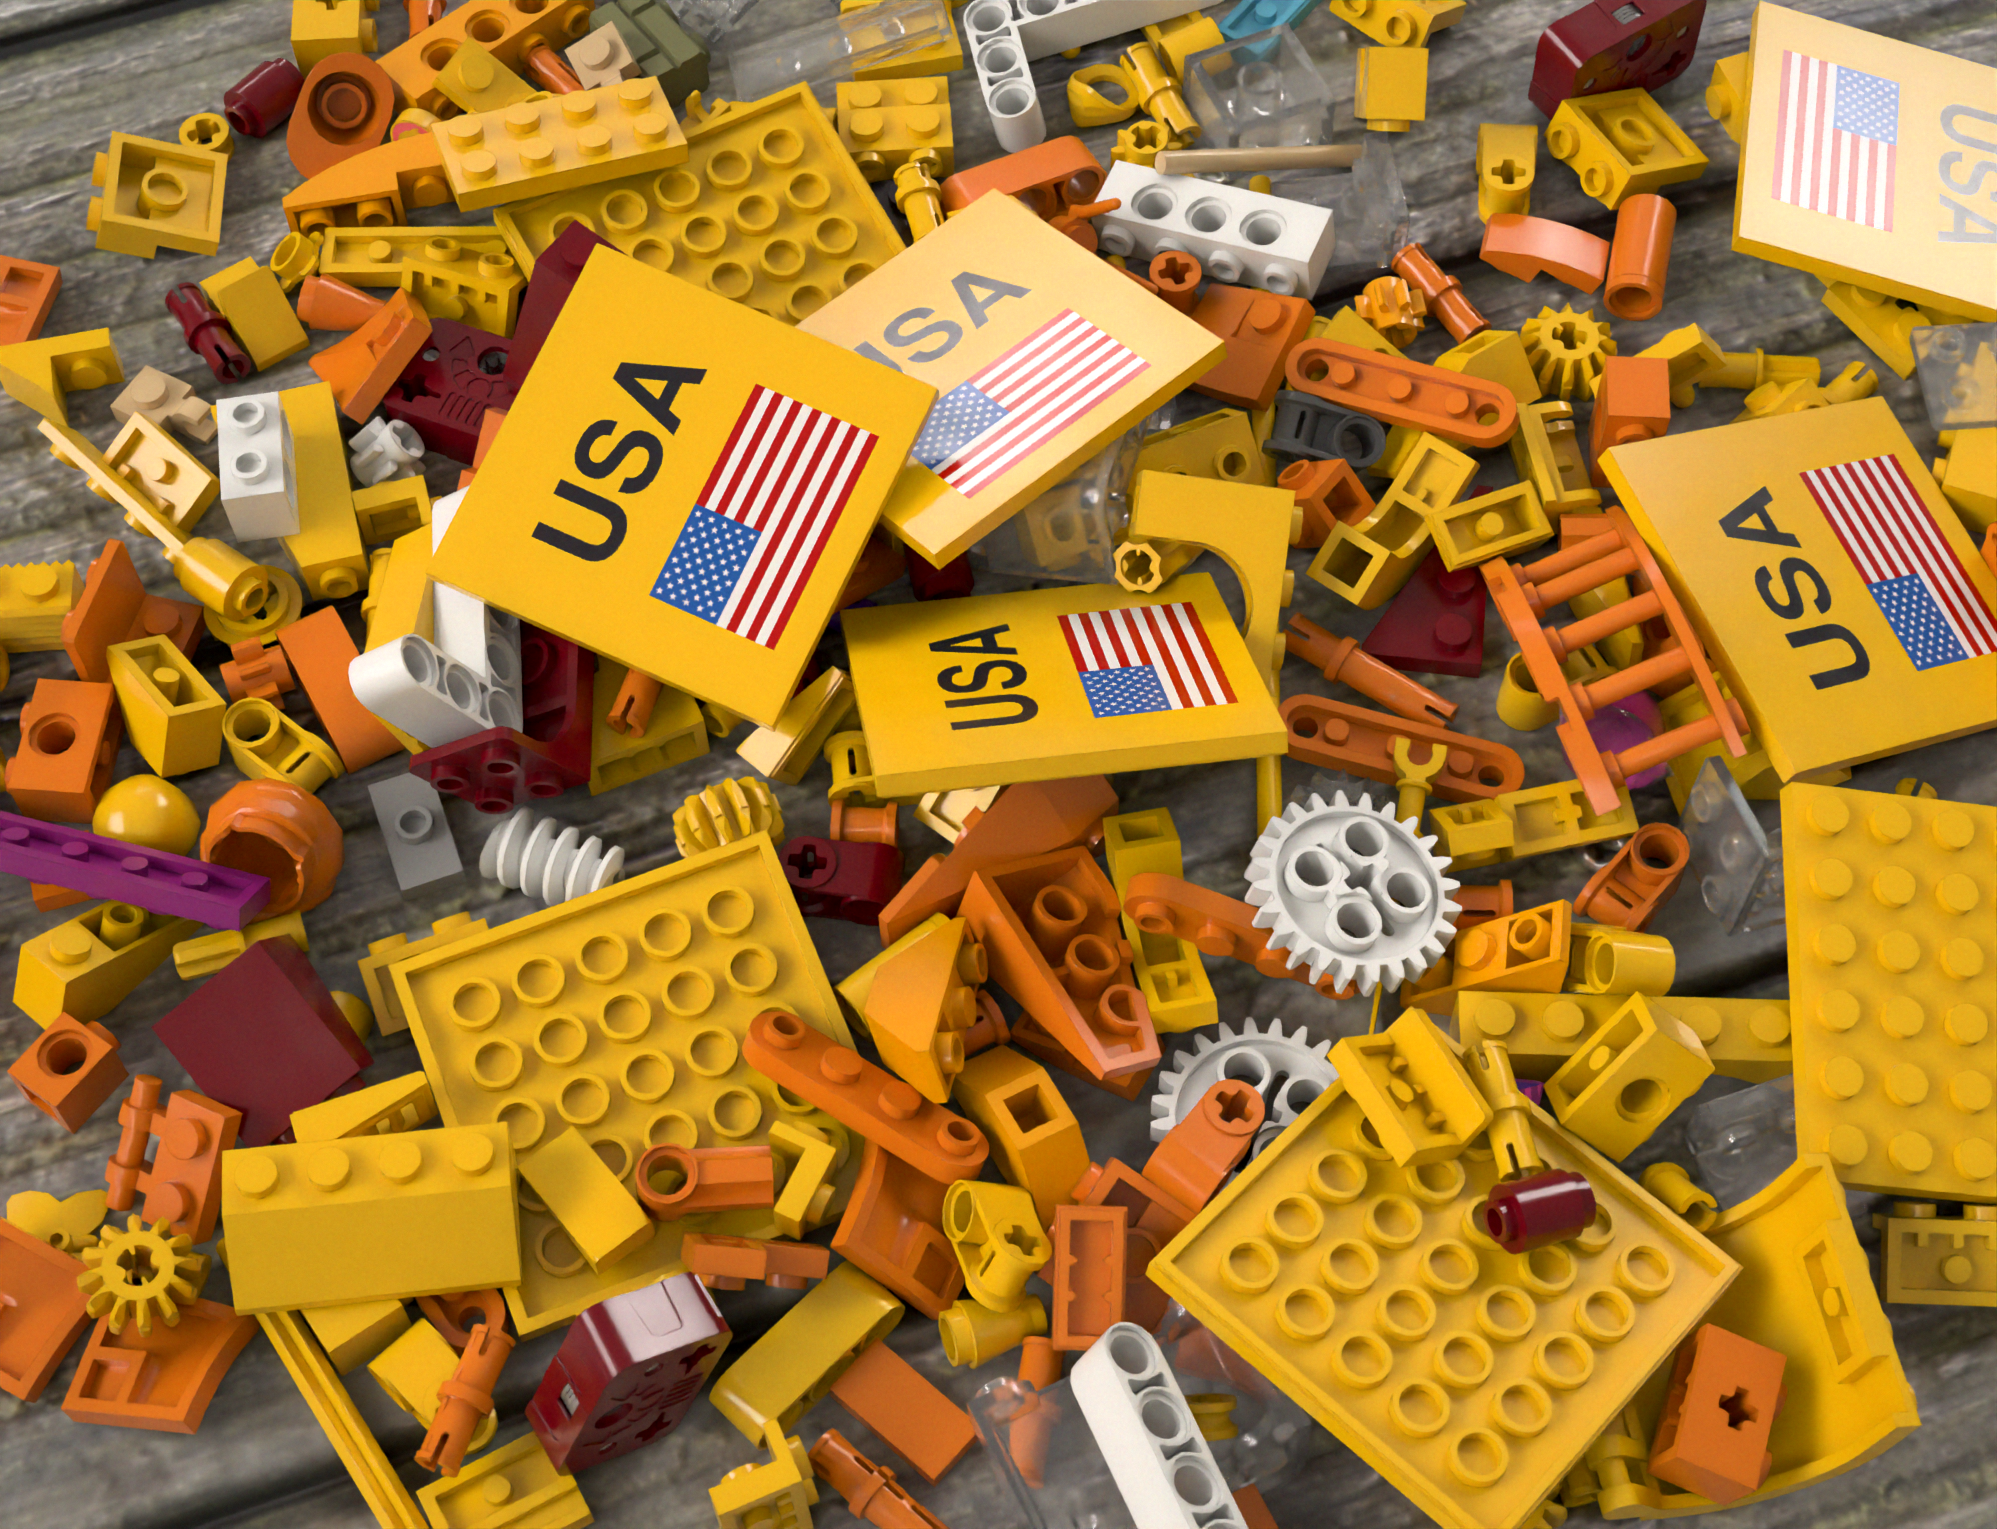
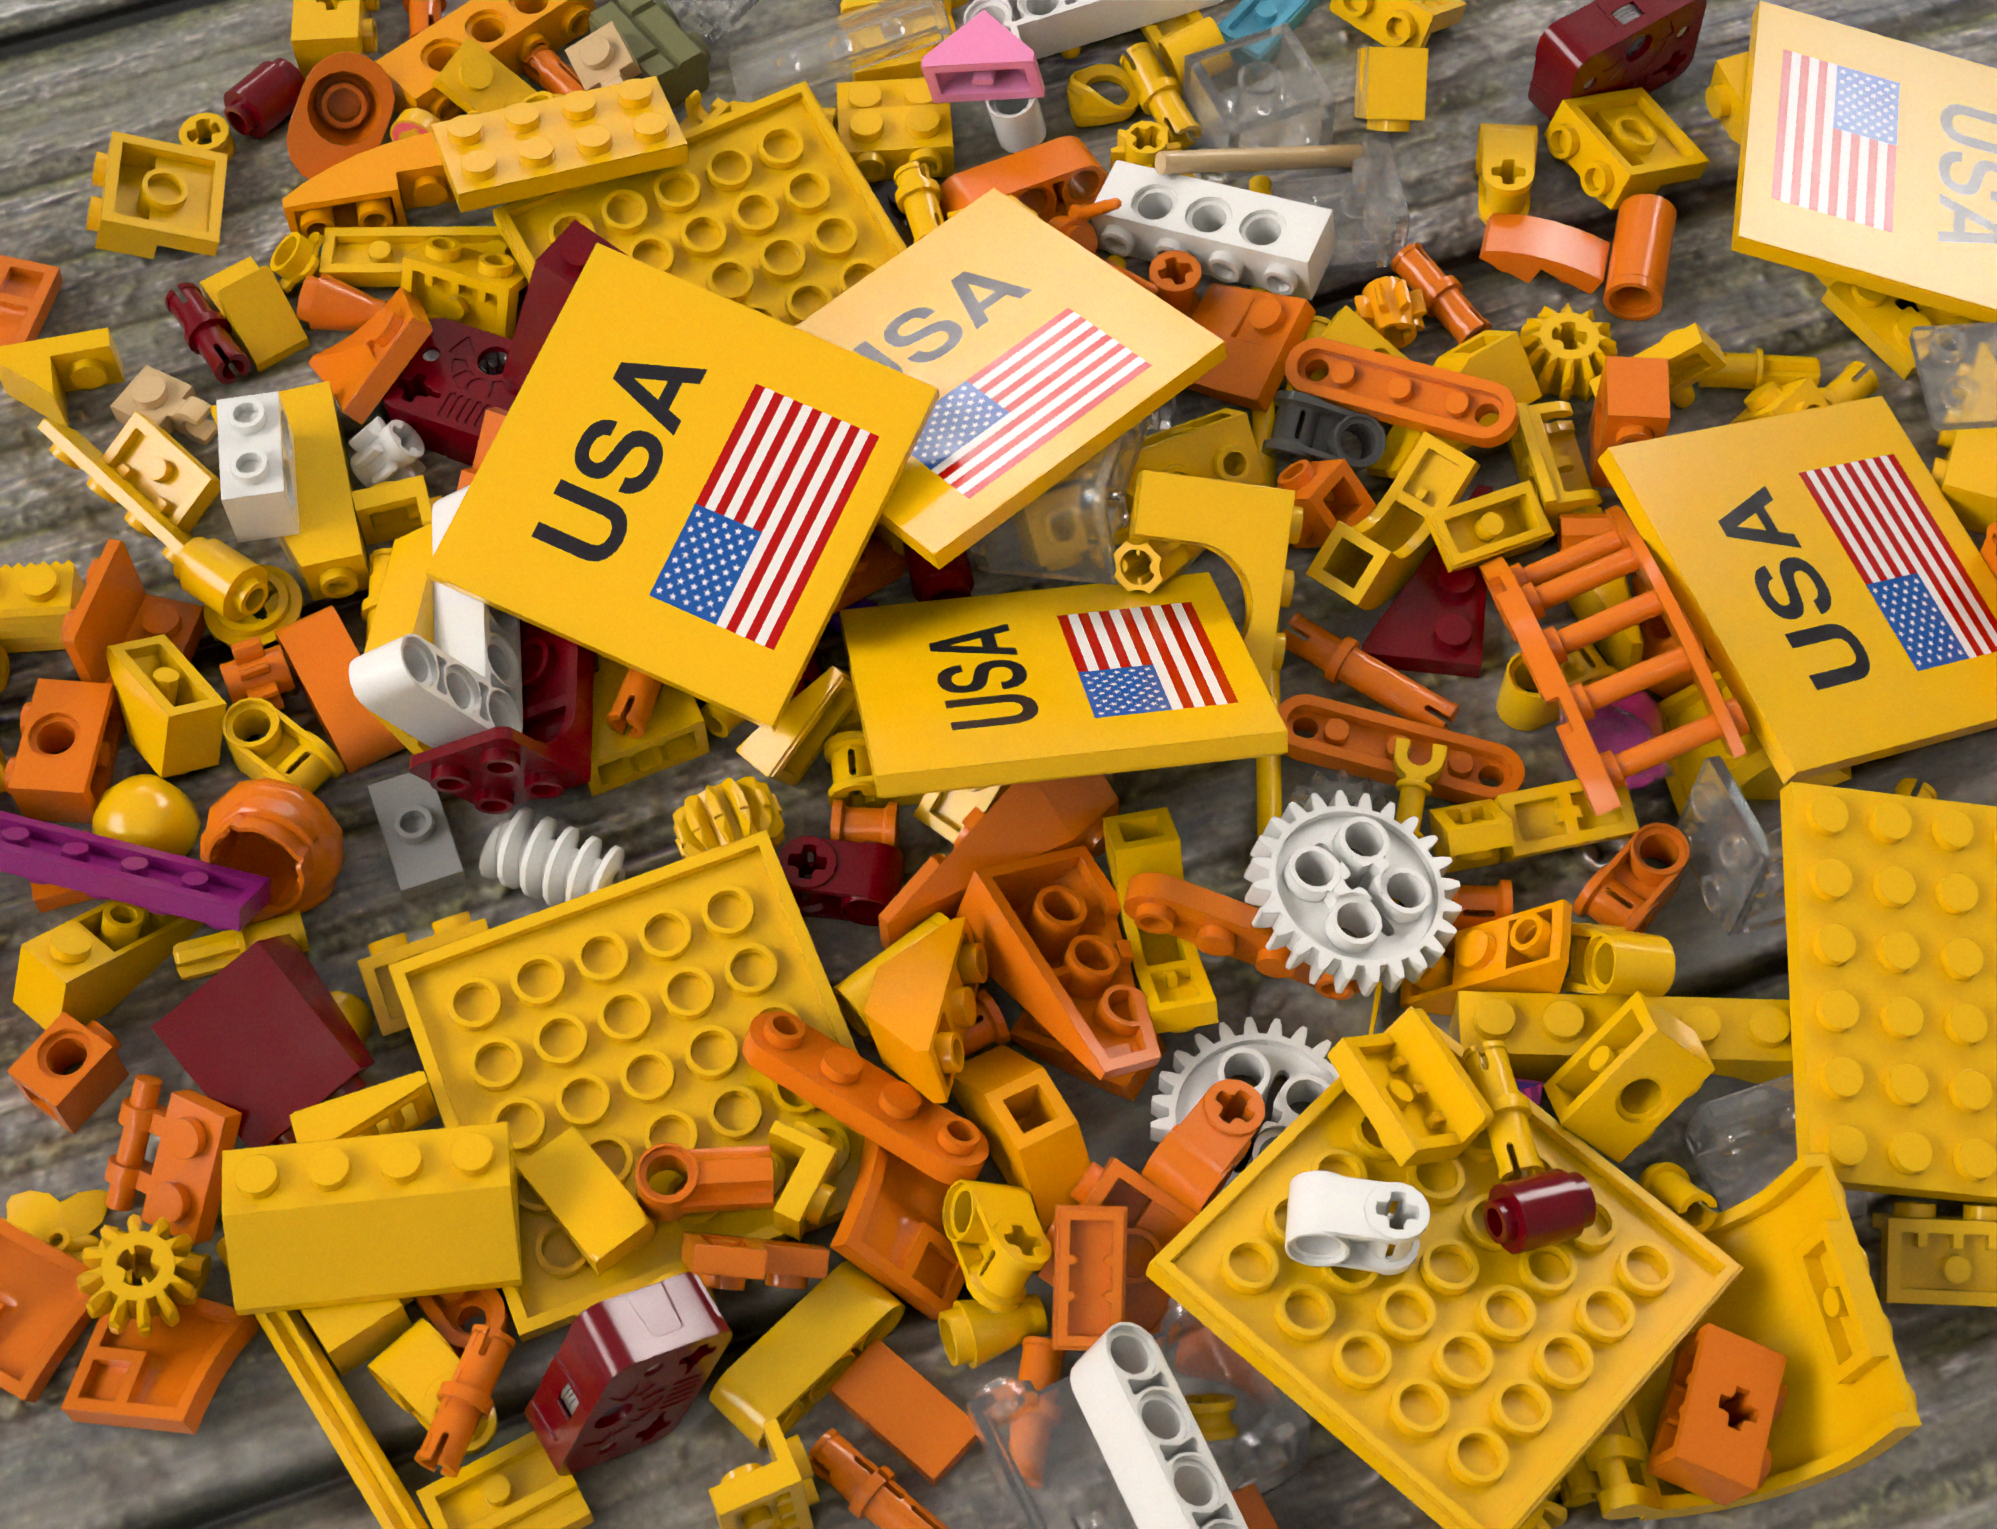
none -> bright pink slope [921,10,1045,103]
none -> white piece [1285,1171,1430,1275]

